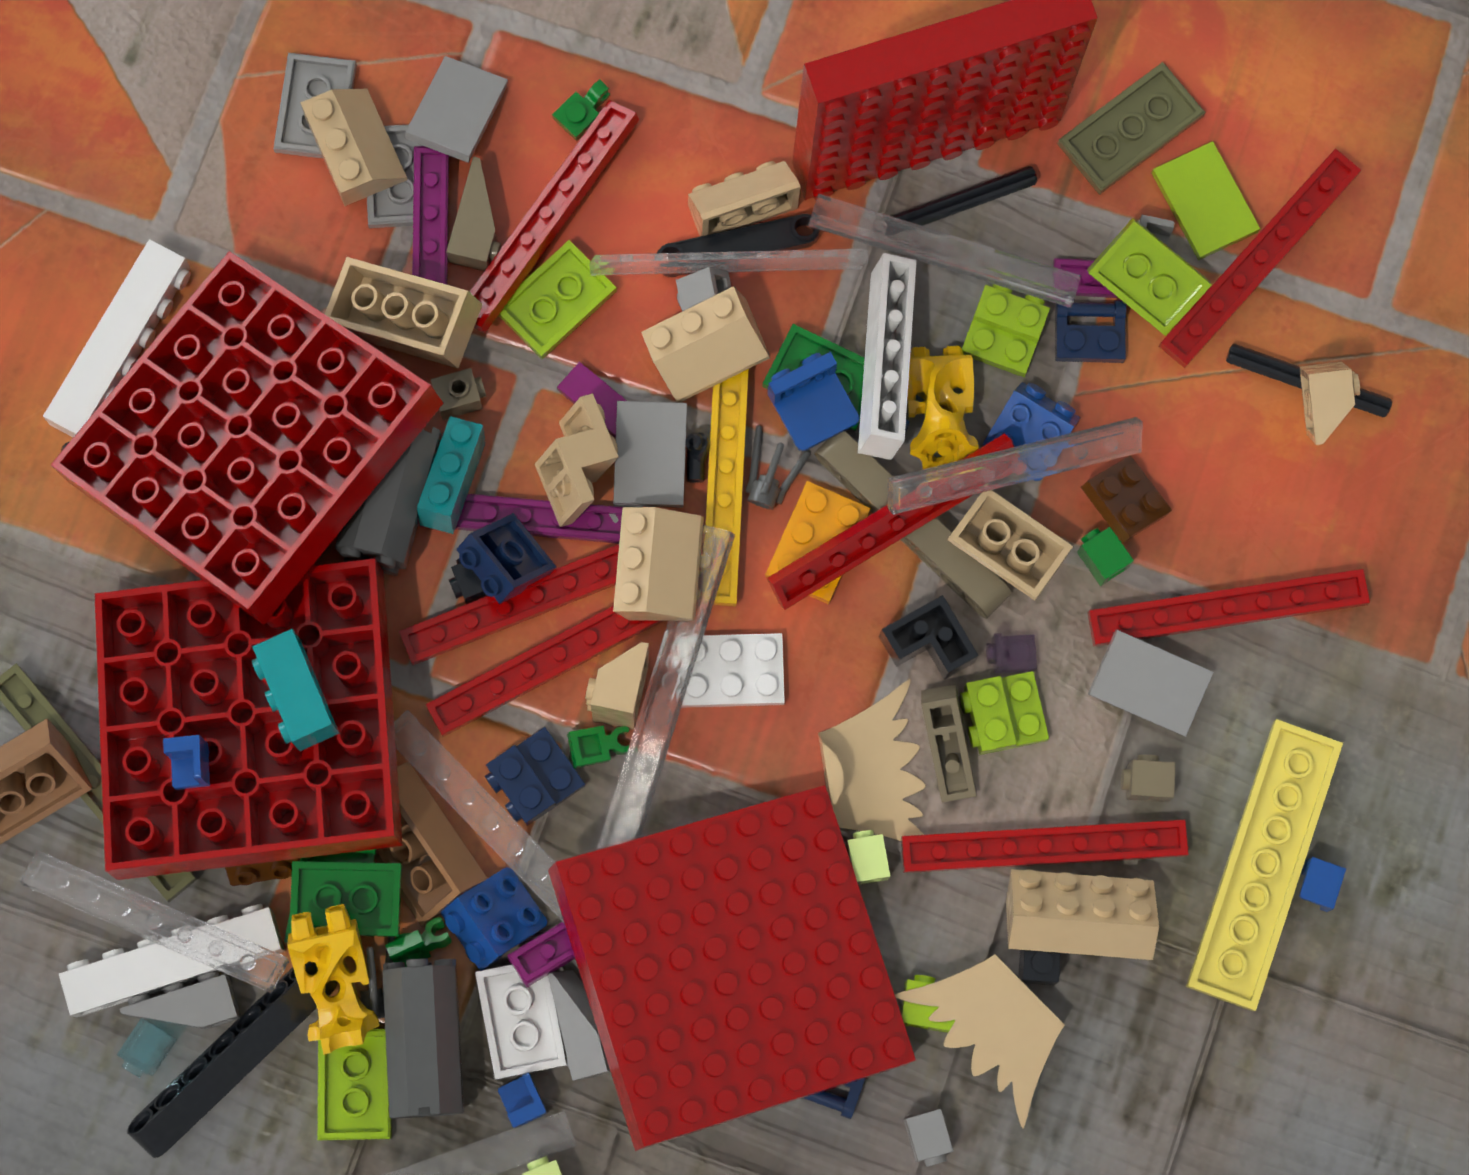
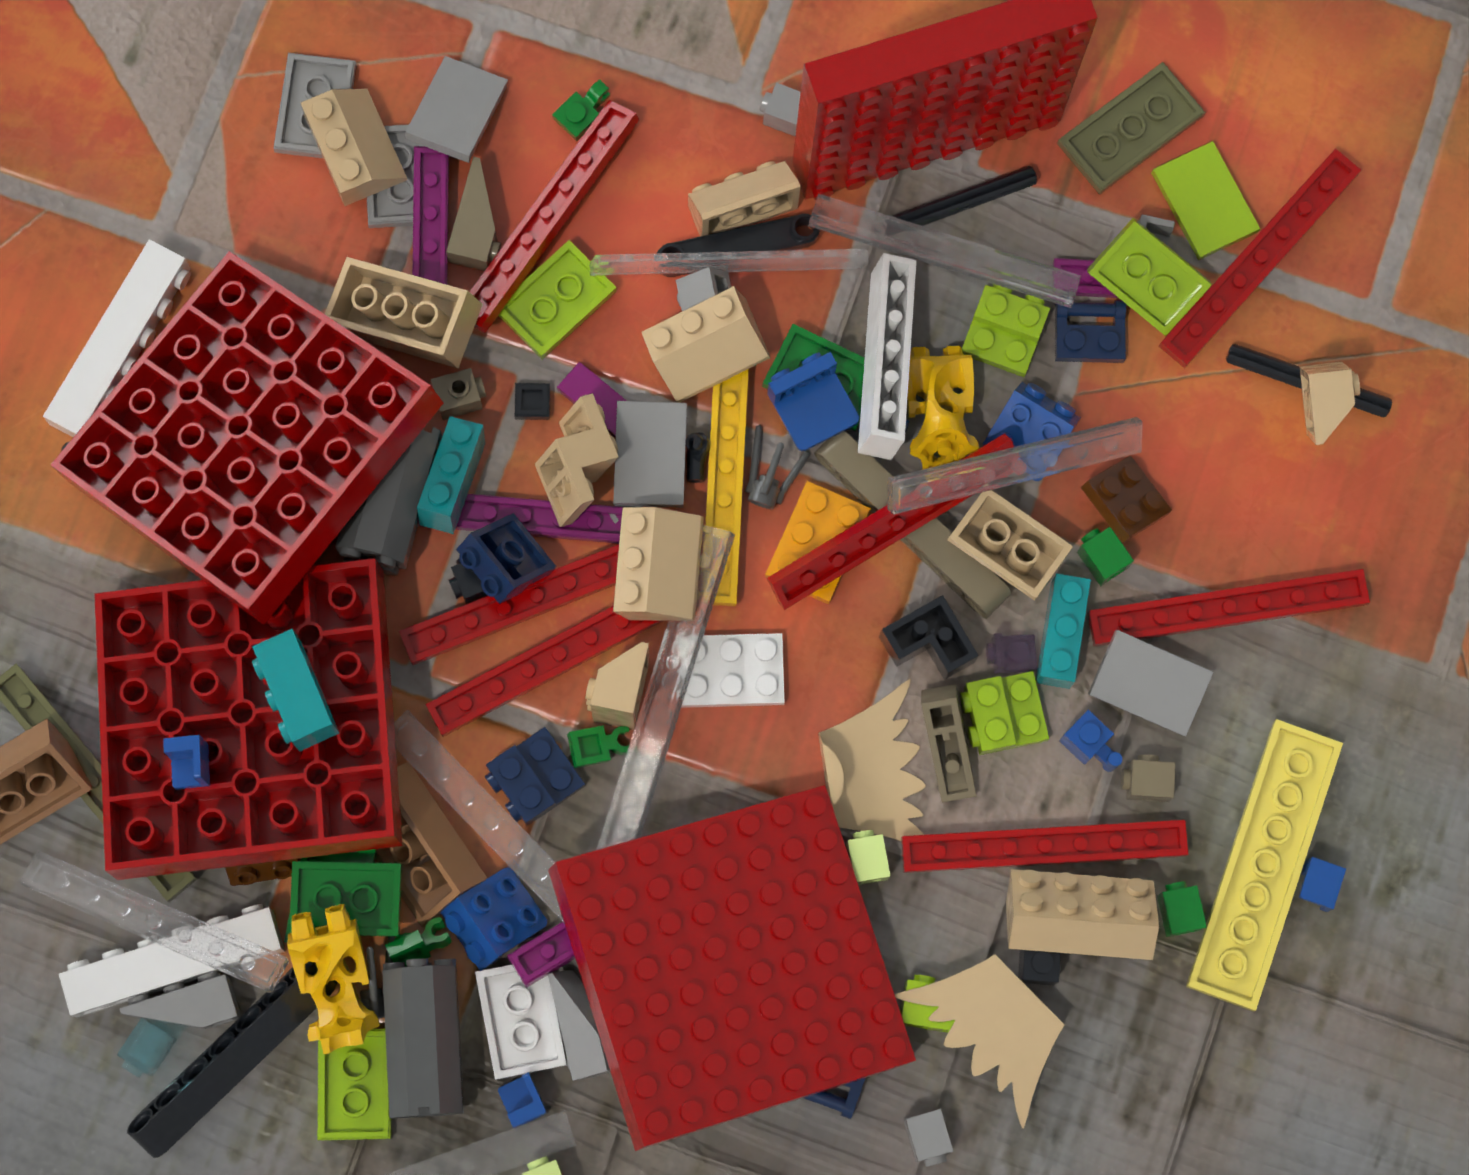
none -> black tile [514,383,550,420]
none -> light grey brick [760,83,801,136]
none -> teal brick [1036,573,1091,689]
none -> blue brick [1059,709,1123,772]
none -> green brick [1157,881,1207,937]

